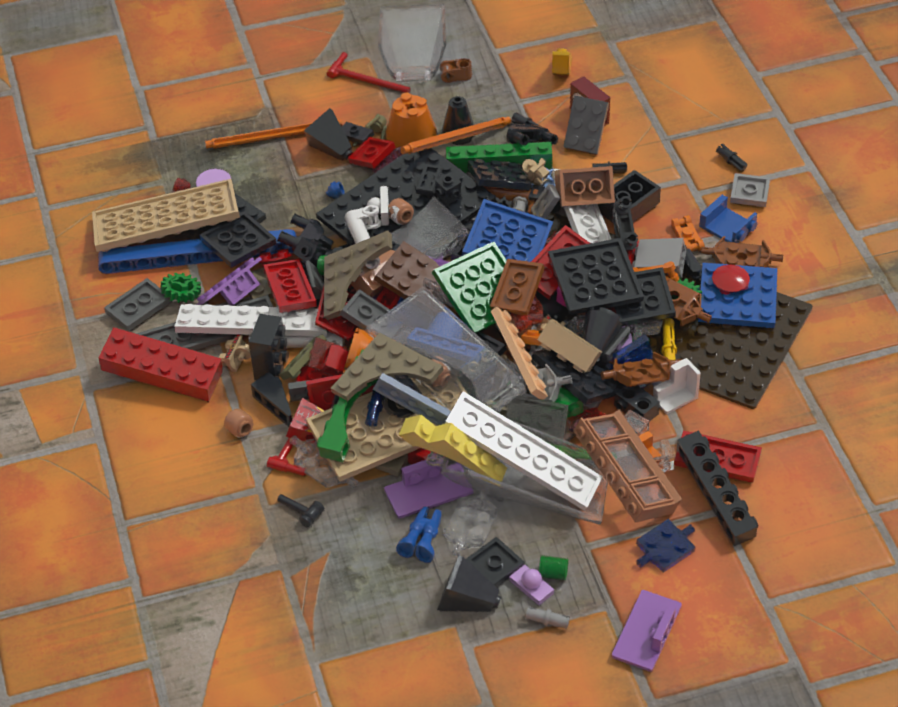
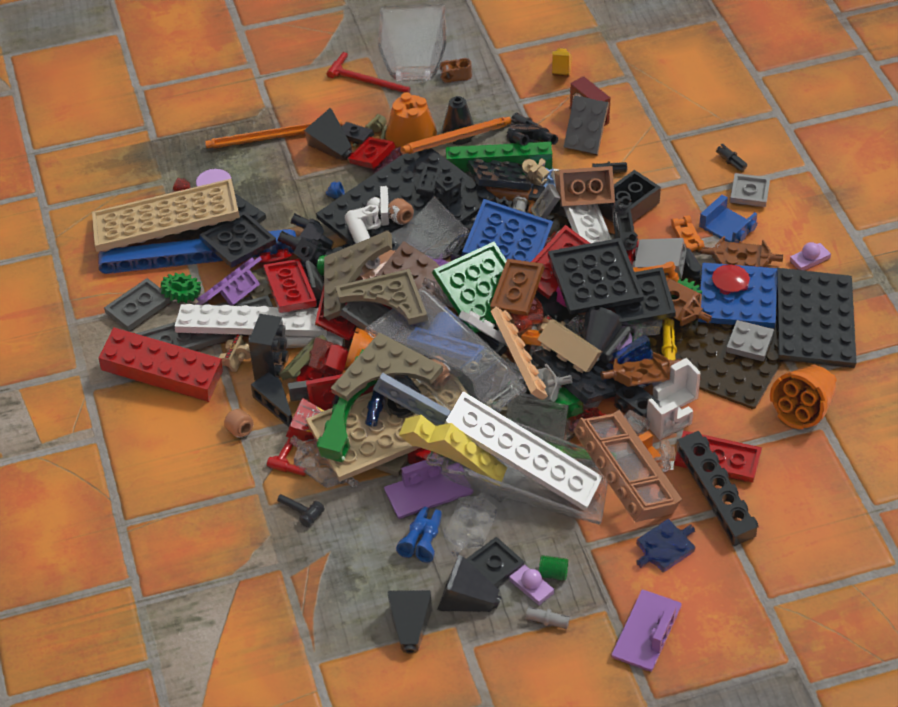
none -> dark tan plate [335,269,428,325]
none -> black slope [388,590,432,653]
none -> white plate [458,311,508,347]
none -> white panel [646,398,693,440]
none -> light grey plate [726,320,774,362]
none -> orange cone [770,365,837,430]
none -> black plate [777,268,857,368]
none -> lavender tile [790,242,831,270]

